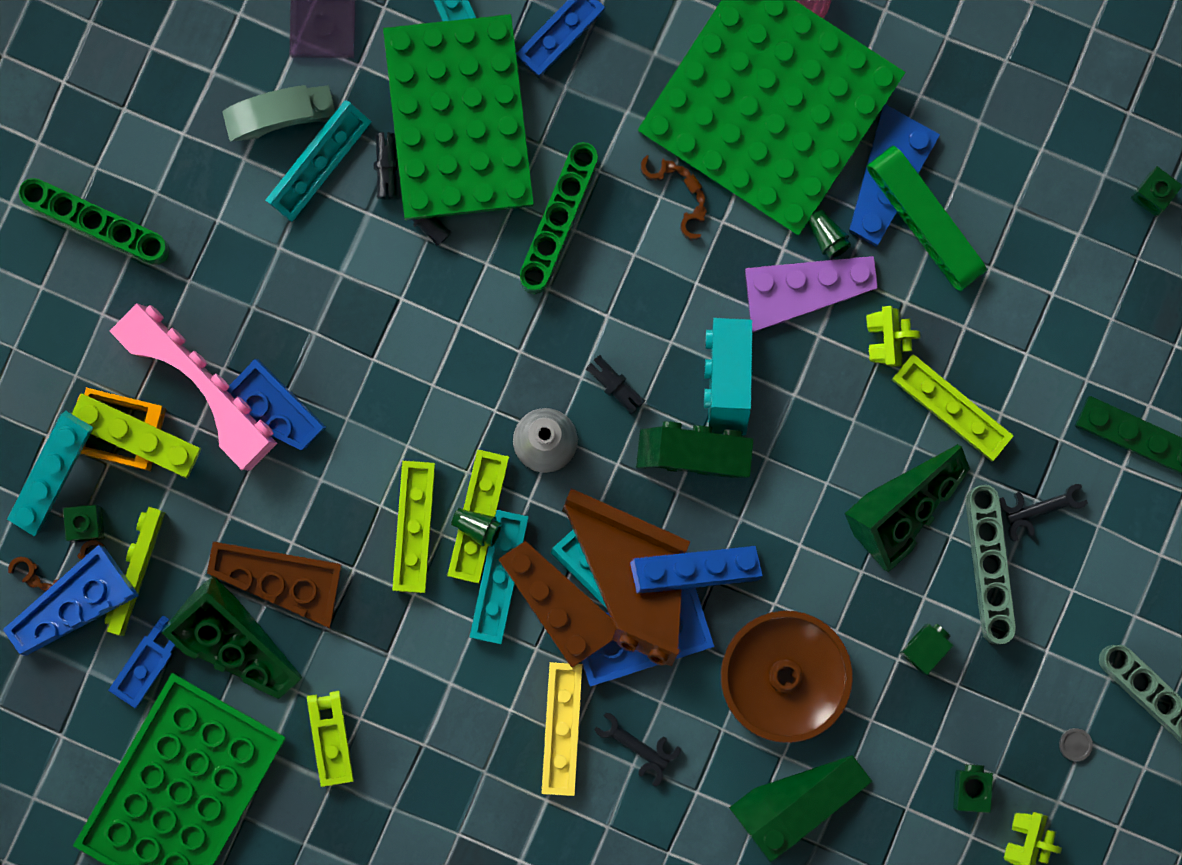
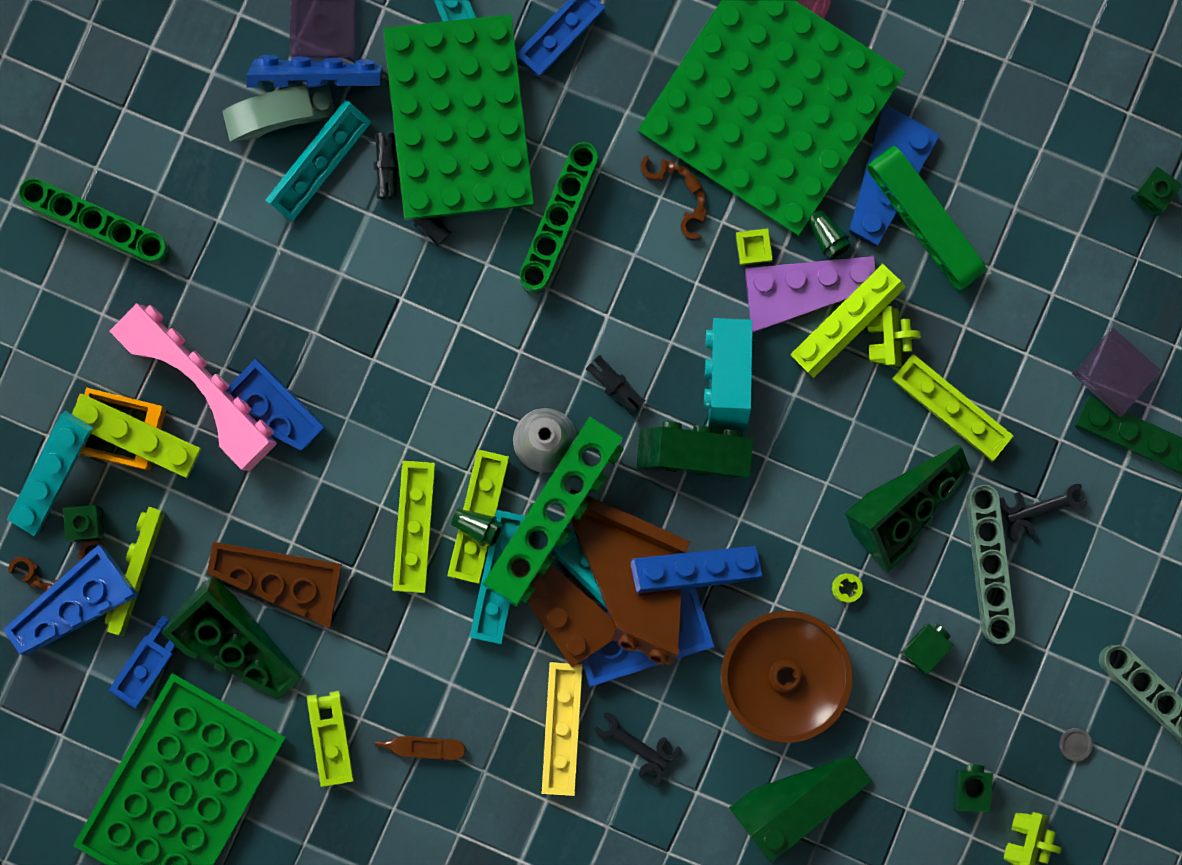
none -> blue wing [247,55,382,88]
none -> reddish brown piece [375,736,465,760]
none -> green brick [483,417,624,607]
none -> lime plate [735,228,772,266]
none -> lime plate [790,264,906,378]
none -> lime bush [832,573,863,603]
none -> clear purple tile [1072,327,1161,417]

